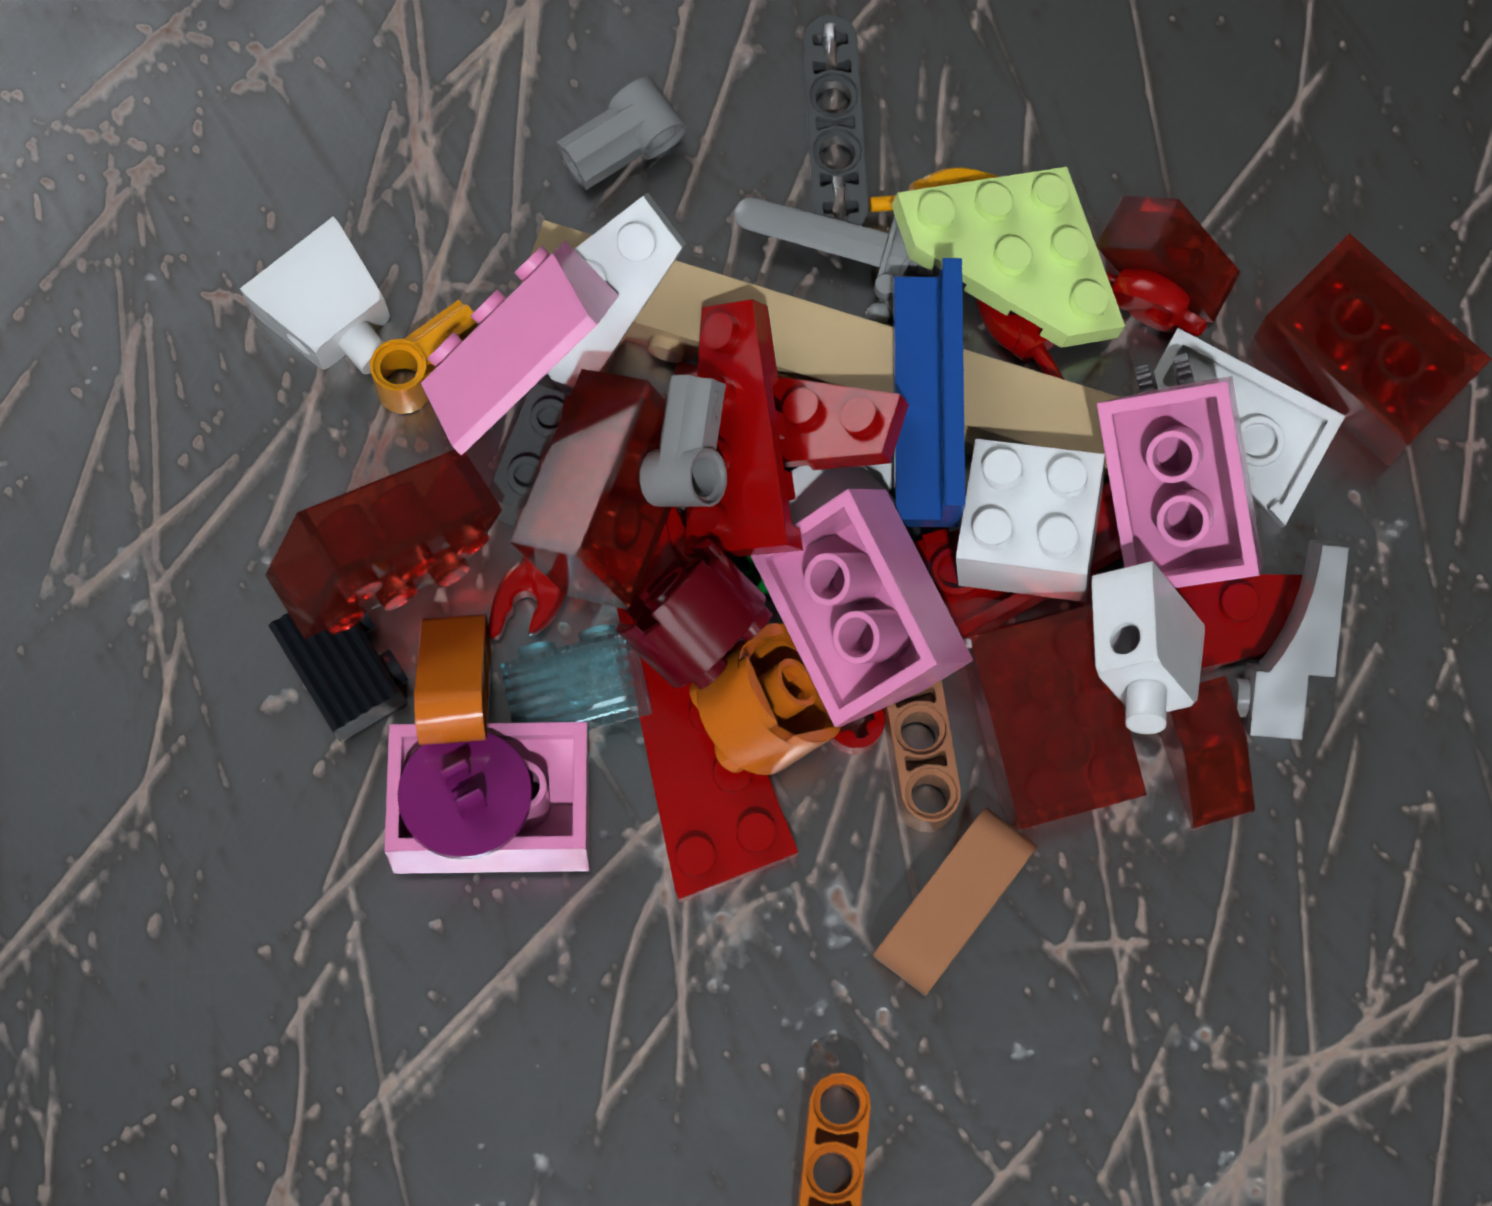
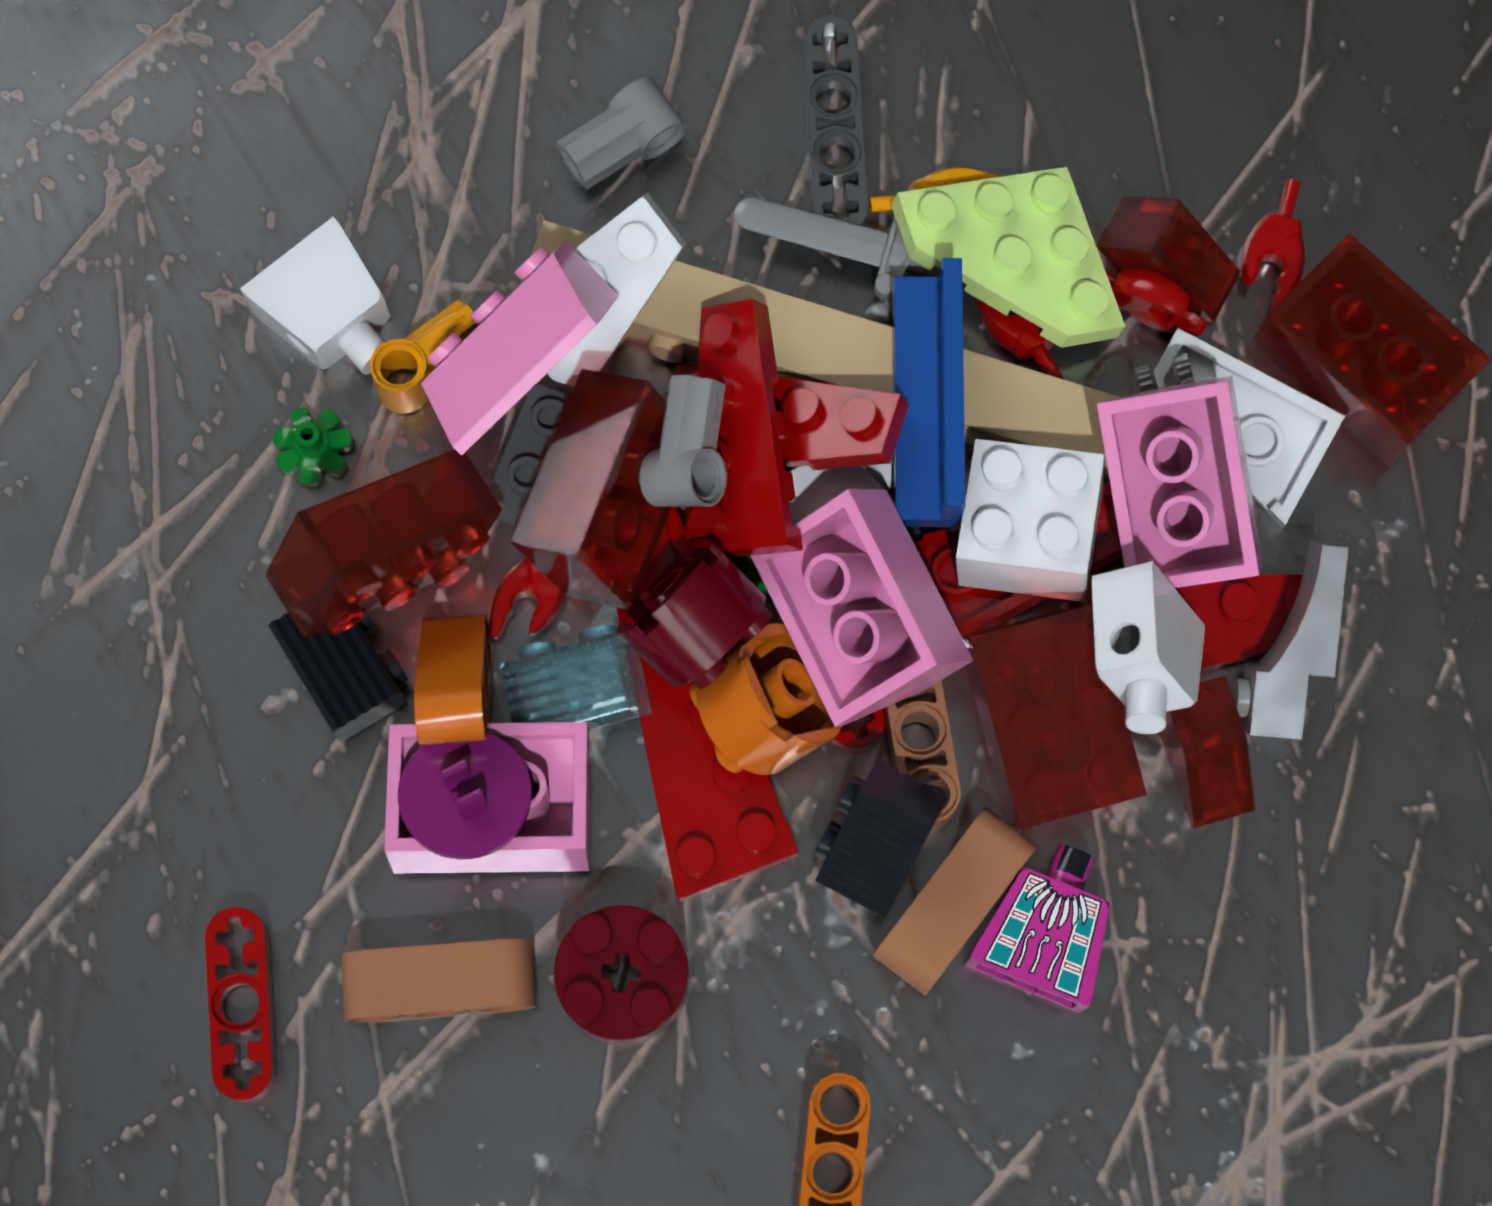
none -> red beam [205,907,278,1102]
none -> green plant [273,408,354,487]
none -> nougat beam [341,939,536,1023]
none -> dark red brick [554,905,689,1047]
none -> black brick [814,761,947,918]
none -> torso [964,844,1110,1013]
none -> red hand [1240,179,1305,314]

